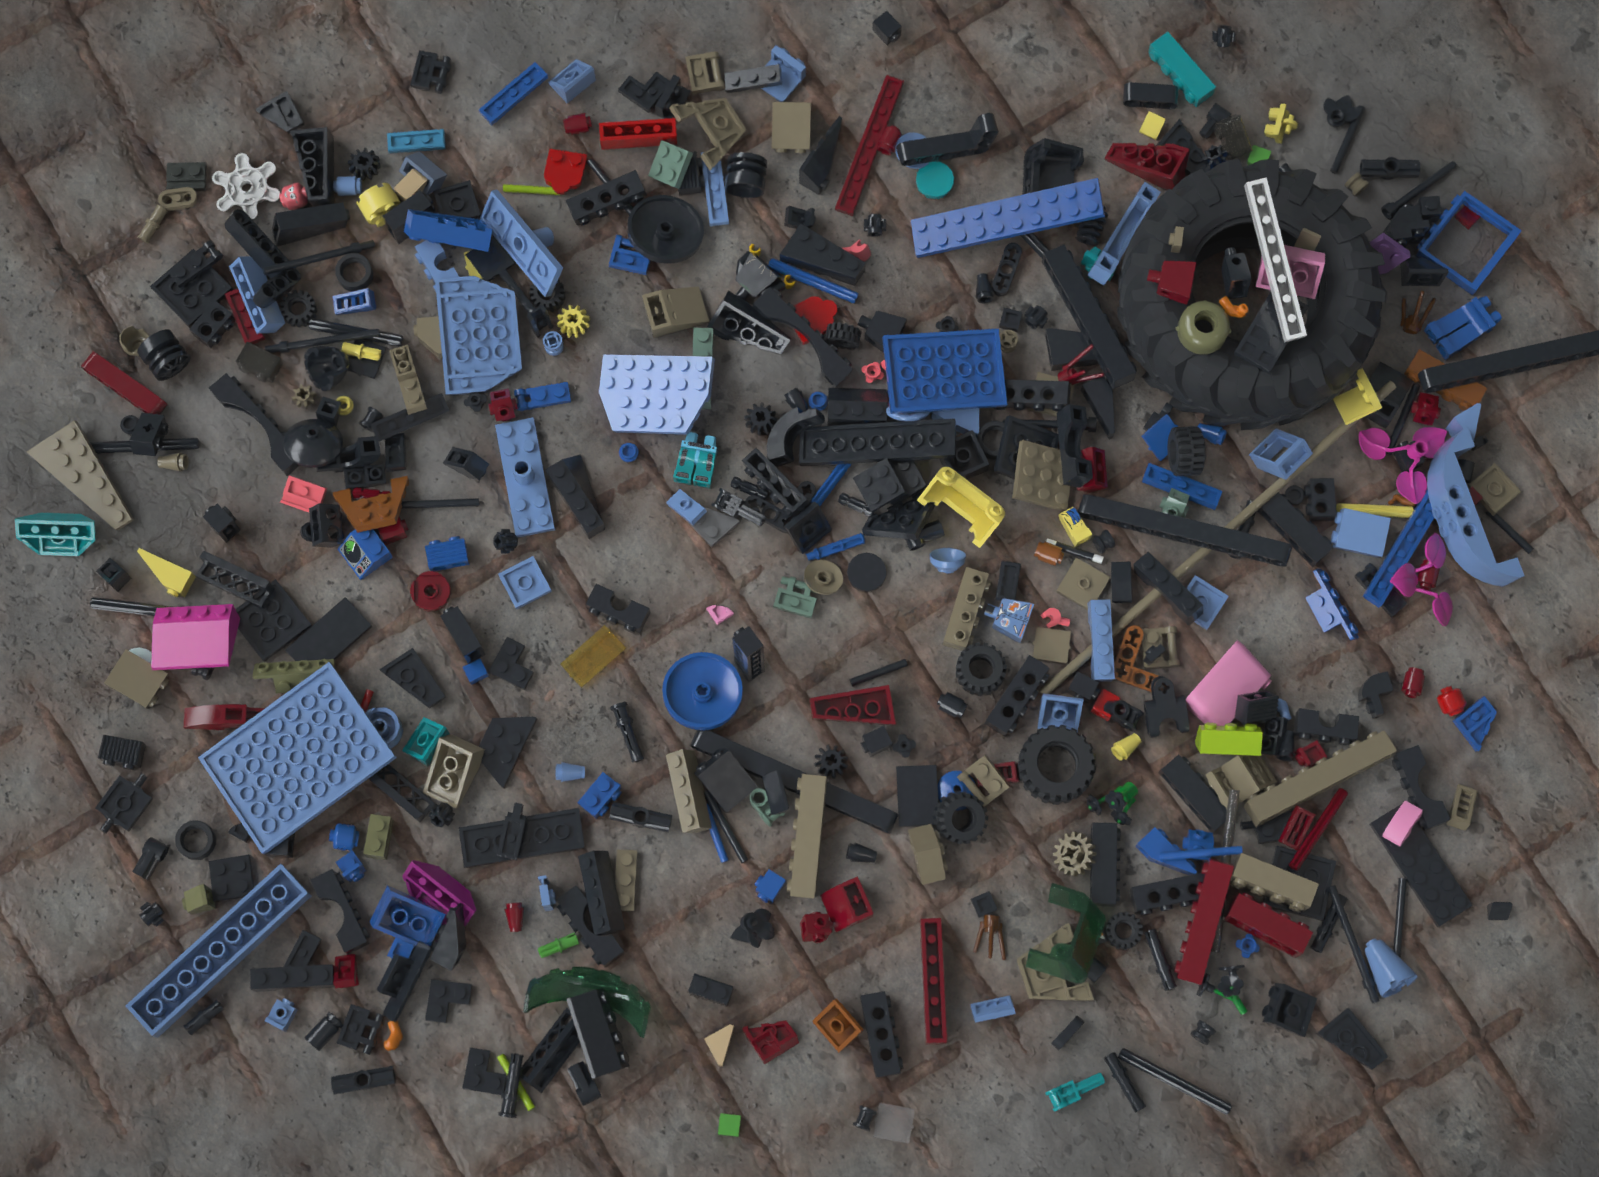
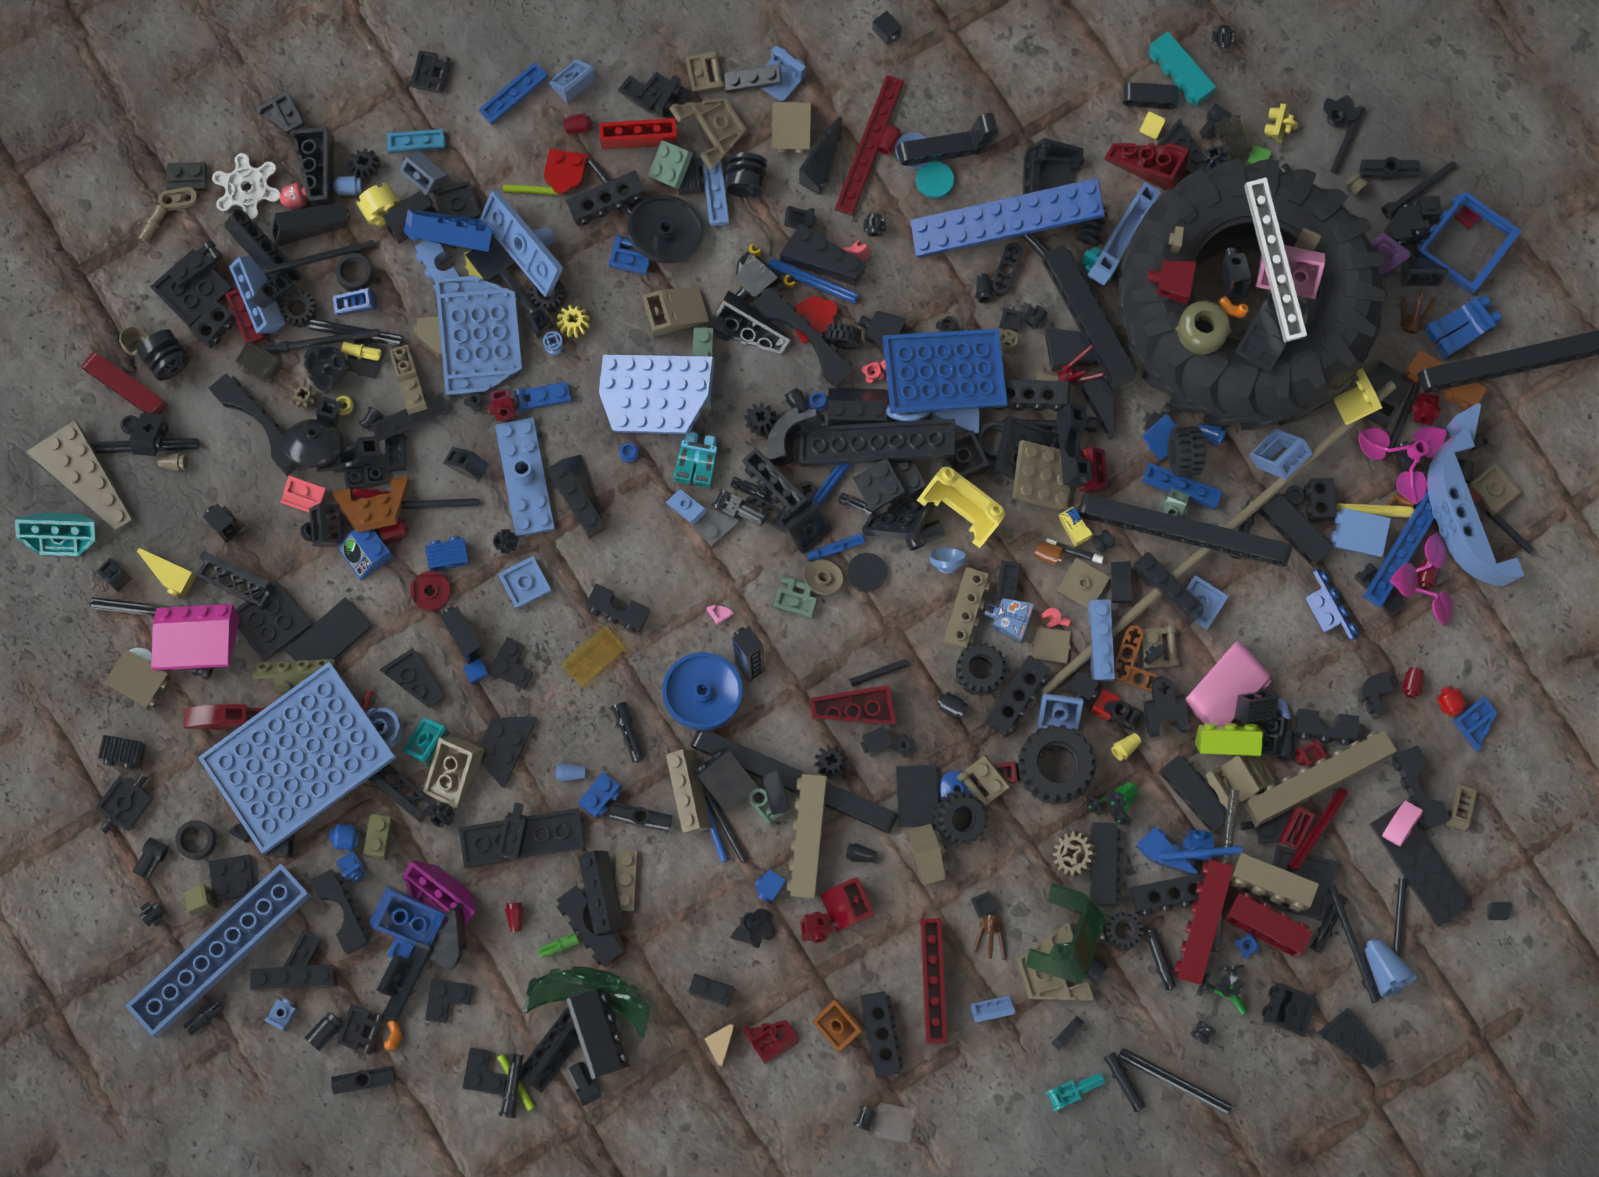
dark red slope [334,954,359,988] -> none
tan slope [393,169,428,203] -> none
medium blue plate [538,875,556,911] -> none
bright green tile [718,1113,741,1137] -> none

